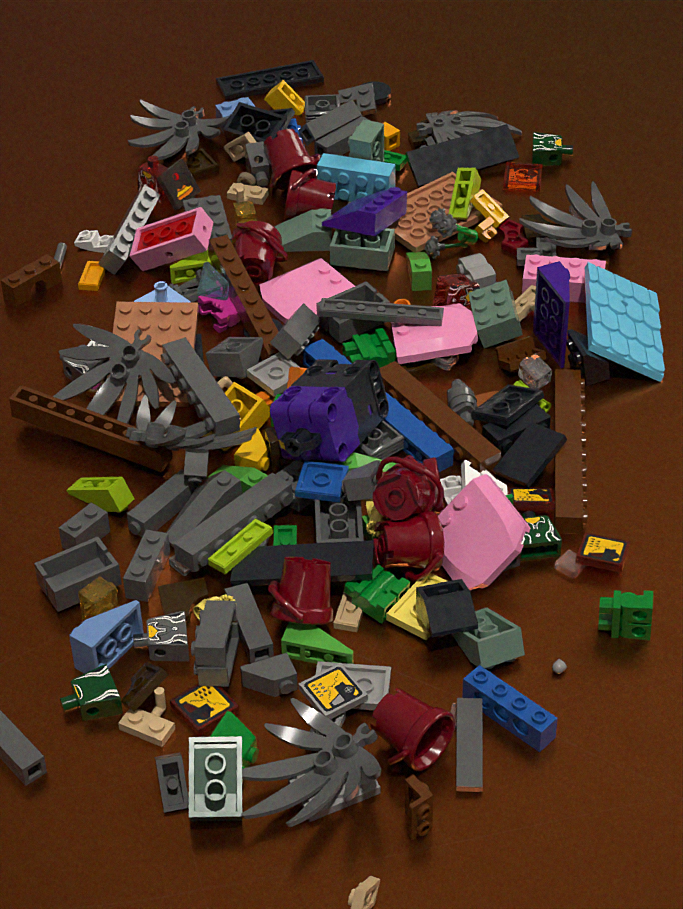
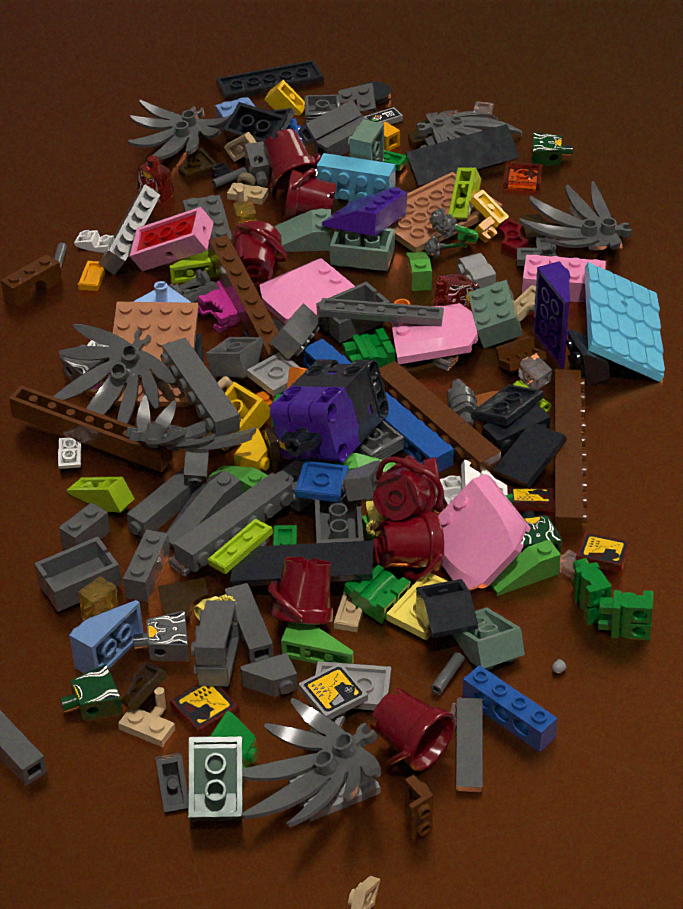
clear smoke tile [156,159,201,210] -> none
clear light blue slope [197,262,229,300] -> none
none -> white slope [58,438,81,469]
none -> black plate [211,163,231,178]
none -> dark grey piece [211,167,247,188]
none -> tile [364,107,403,125]
none -> dark grey piece [431,653,465,695]
none -> clear tile [473,101,494,118]
none -> bright green slope [490,540,561,596]
none -> green hips [572,558,612,625]

